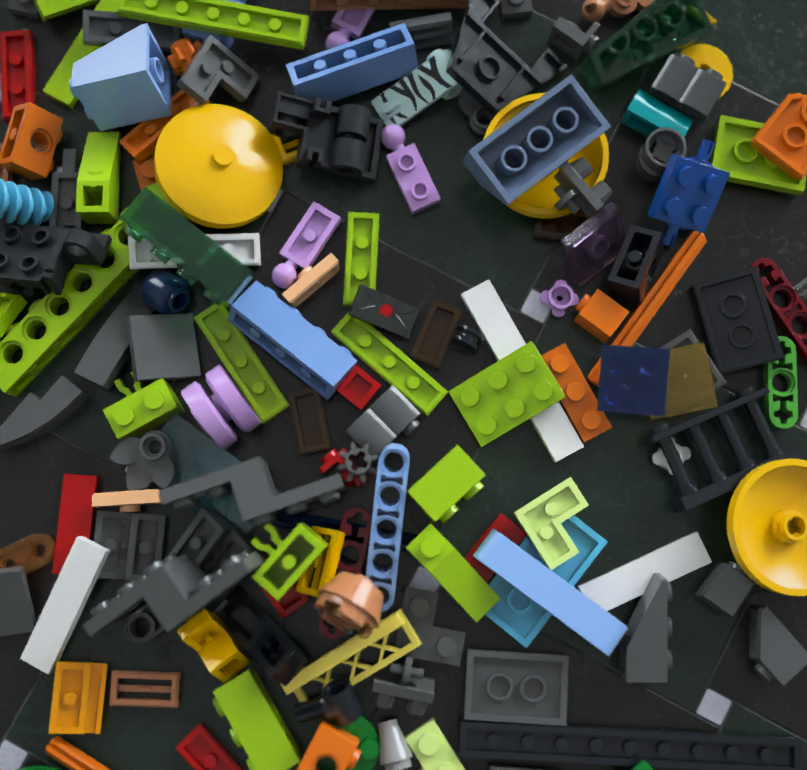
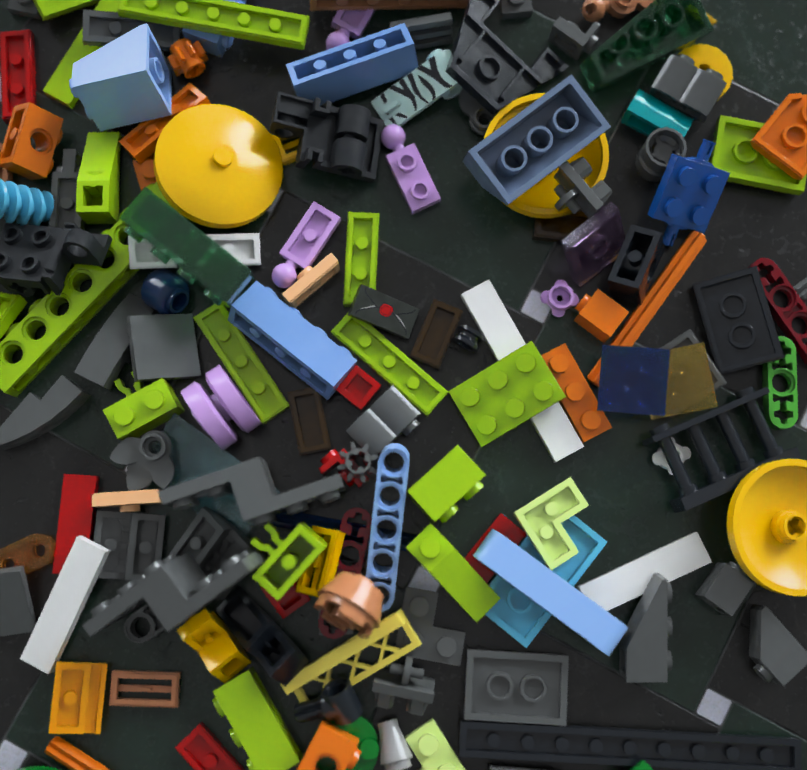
dark grey plate [176,34,260,105] -> none

